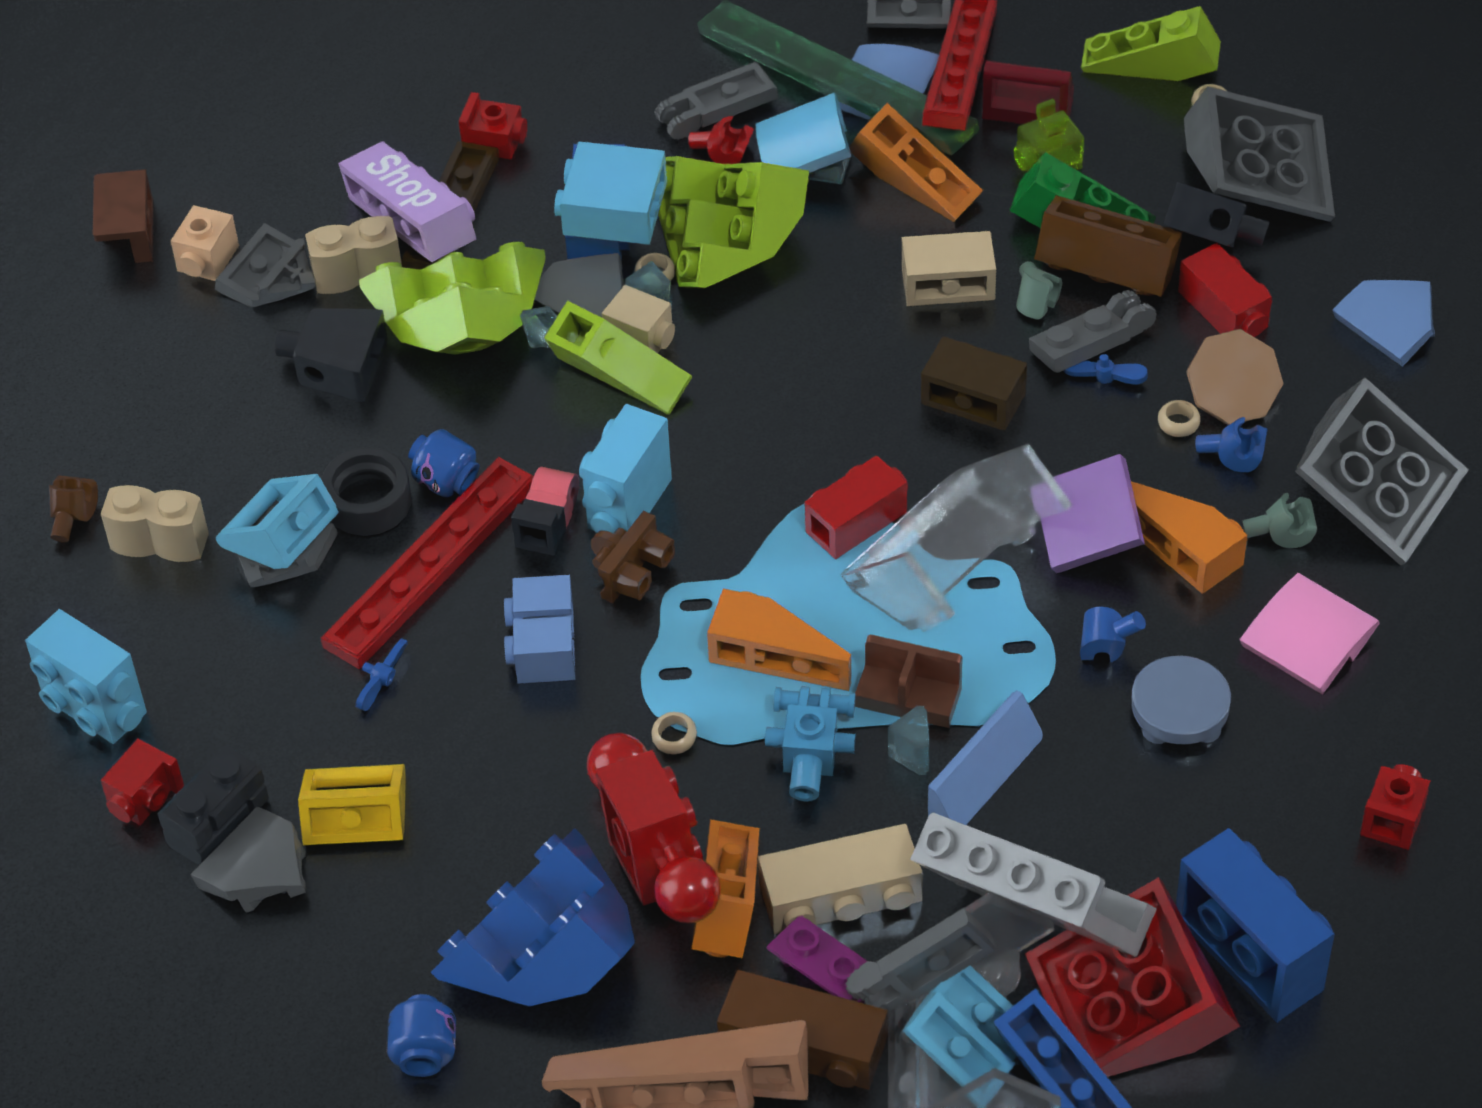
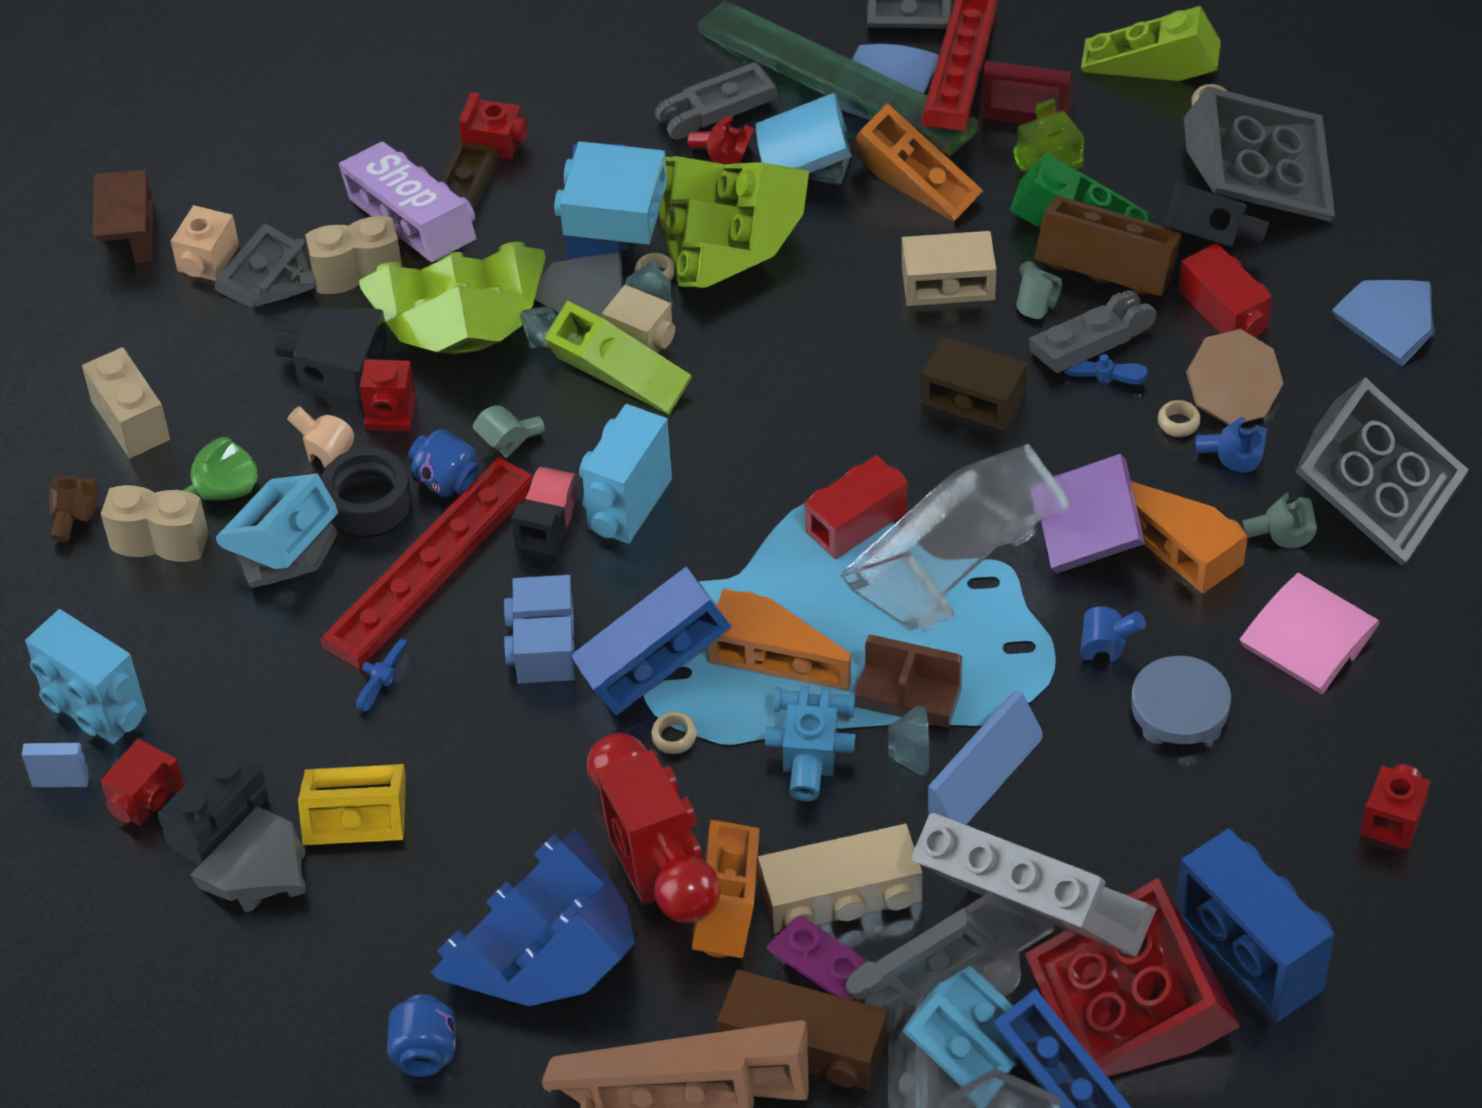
reddish brown hips [590,511,675,603] -> none
none -> light blue piece [22,743,89,787]
none -> tan brick [82,347,170,459]
none -> bright green piece [183,437,258,501]
none -> light nougat piece [287,406,354,468]
none -> red brick [360,359,416,431]
none -> sand green piece [473,406,544,459]
none -> brick [570,566,732,716]

